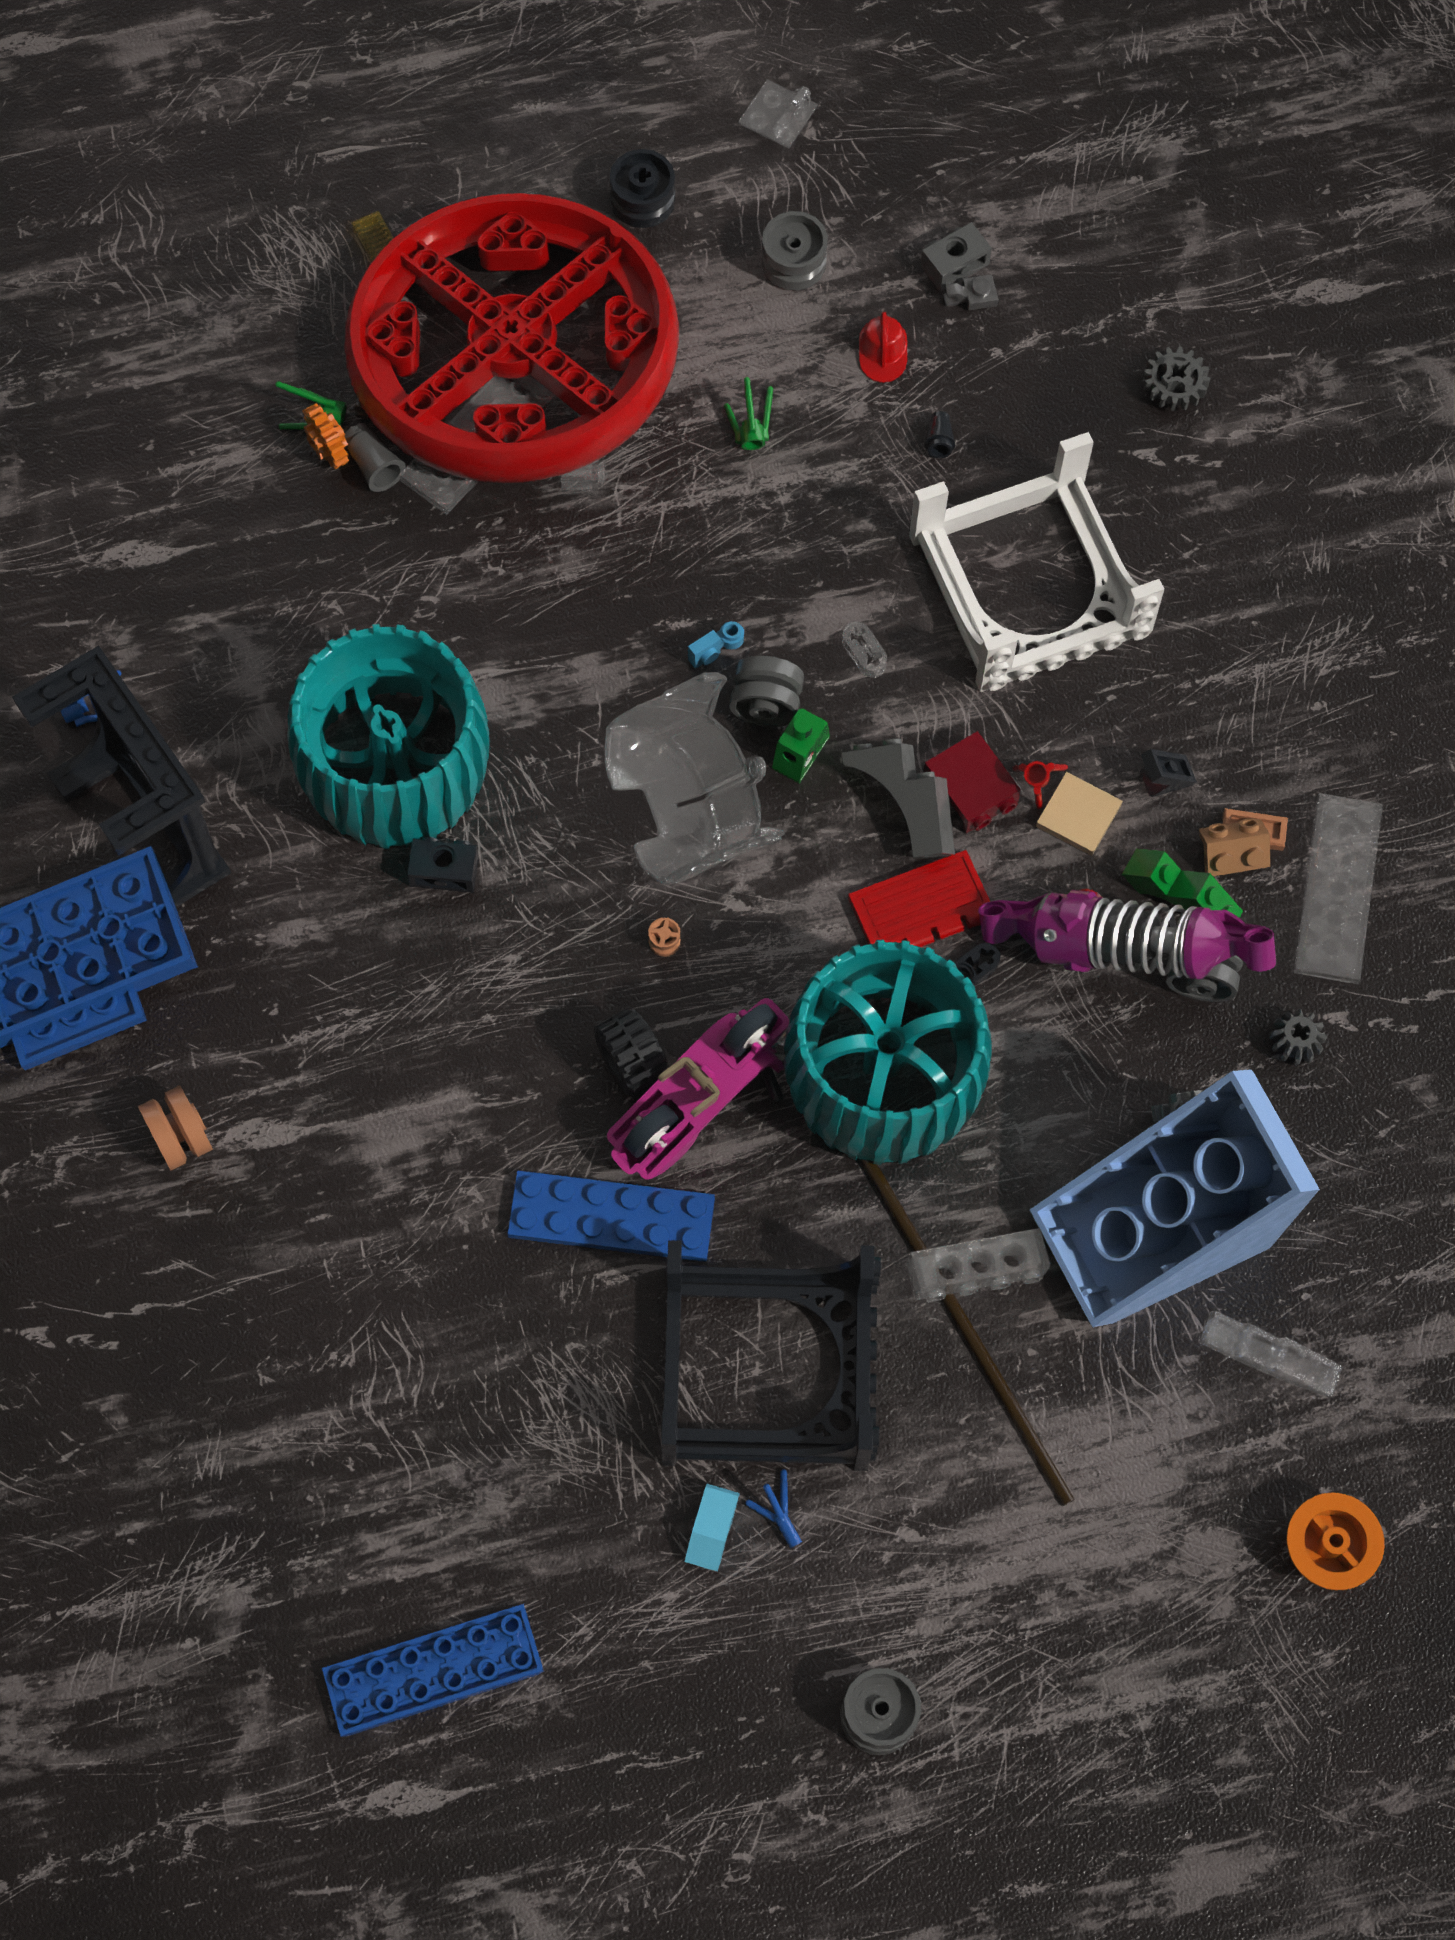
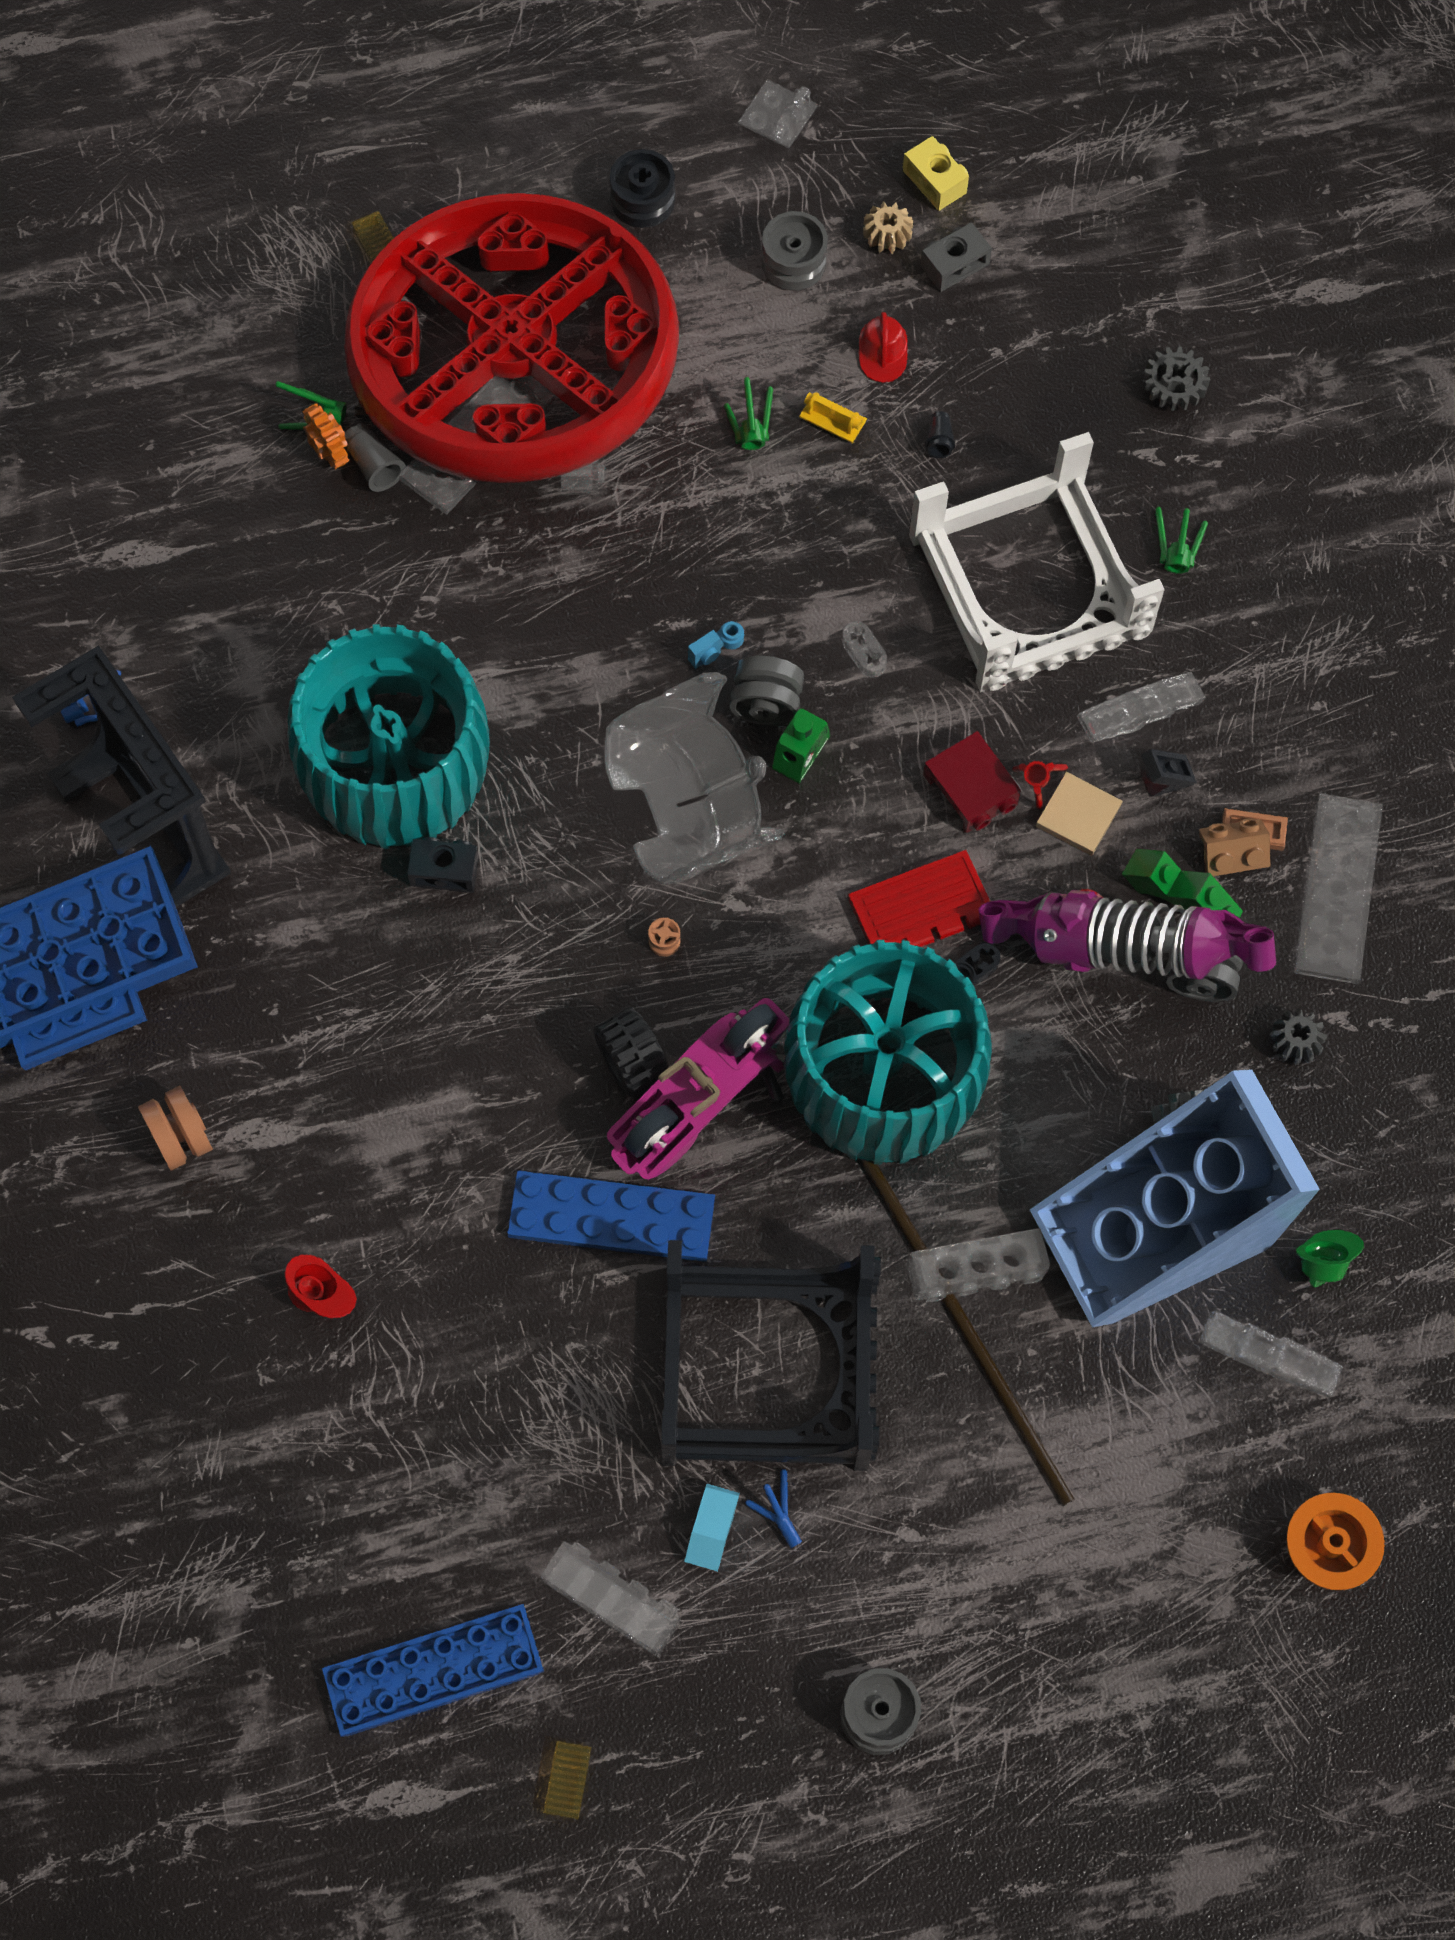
dark grey arch [842,739,955,859] -> none
flat silver plate [943,274,999,310] -> none
none -> red piece [284,1254,357,1318]
none -> clear brick [541,1541,681,1658]
none -> clear yellow tile [543,1741,592,1820]
none -> yellow hinge [799,392,867,444]
none -> tan gear [863,201,913,254]
none -> light yellow brick [903,136,969,211]
none -> clear slope [1077,672,1206,742]
none -> green plant [1155,507,1208,574]
none -> green piece [1296,1230,1364,1288]

